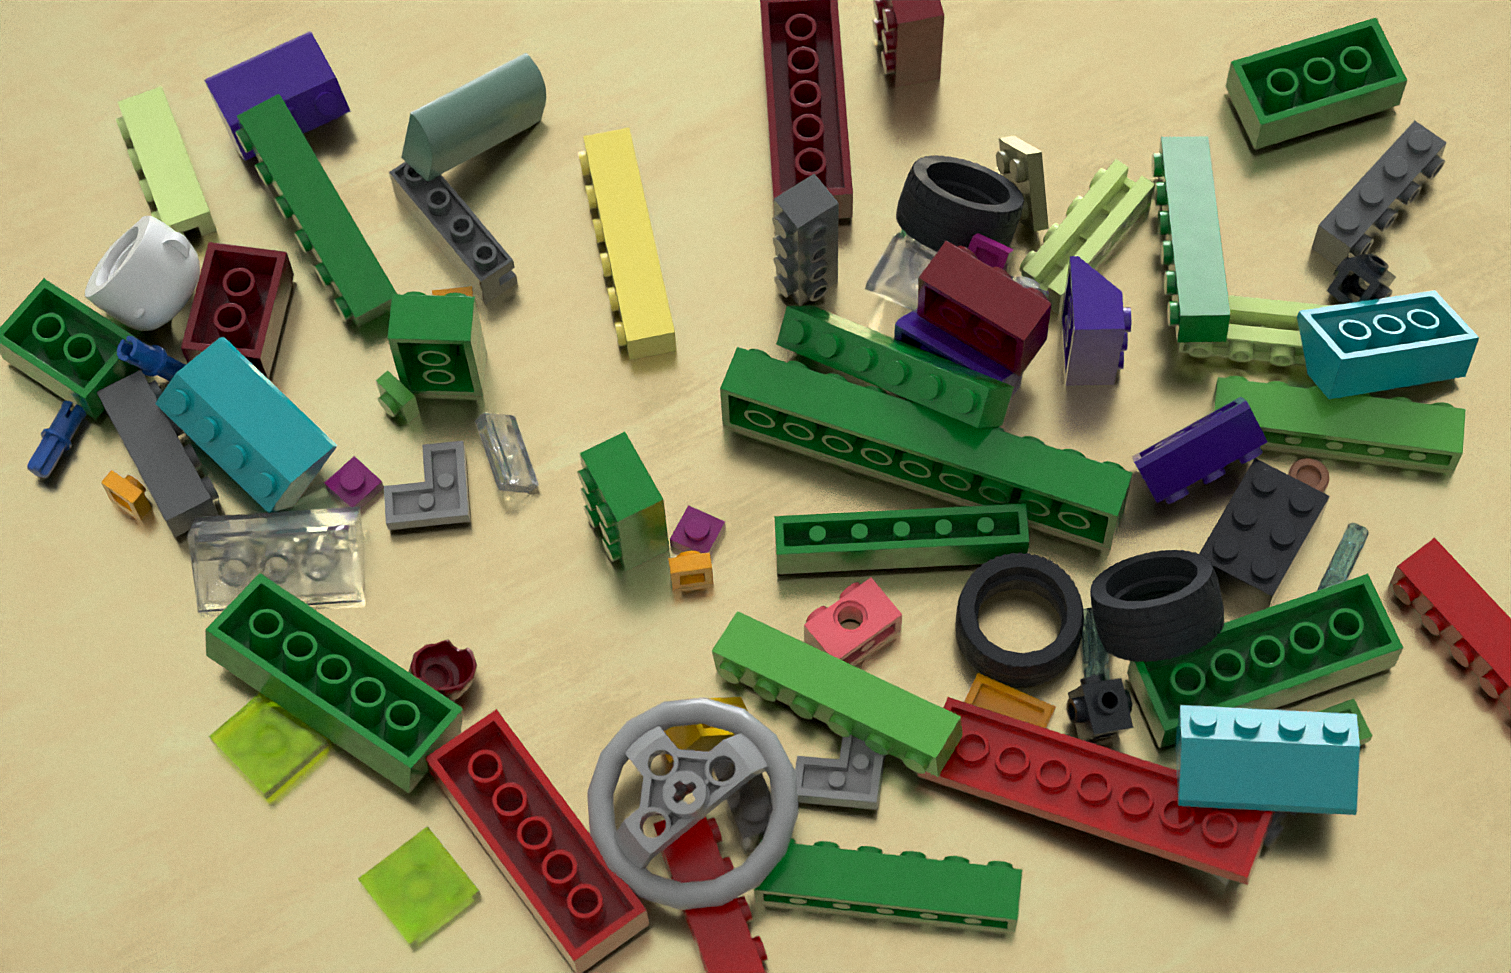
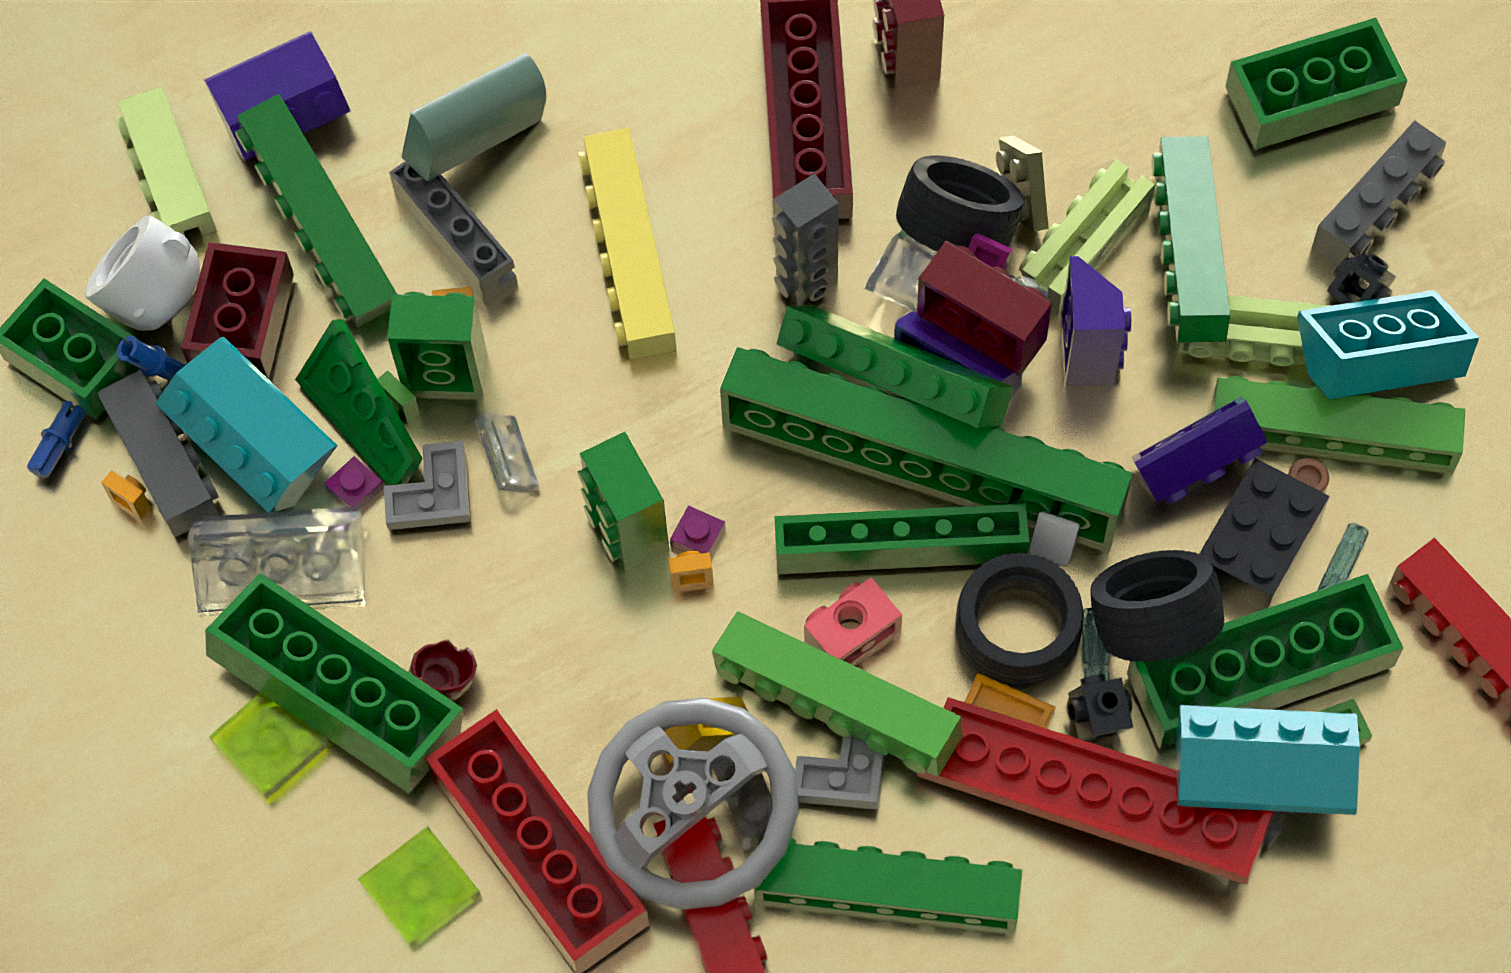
none -> green wing [295,319,423,485]
none -> white slope [1029,512,1080,566]

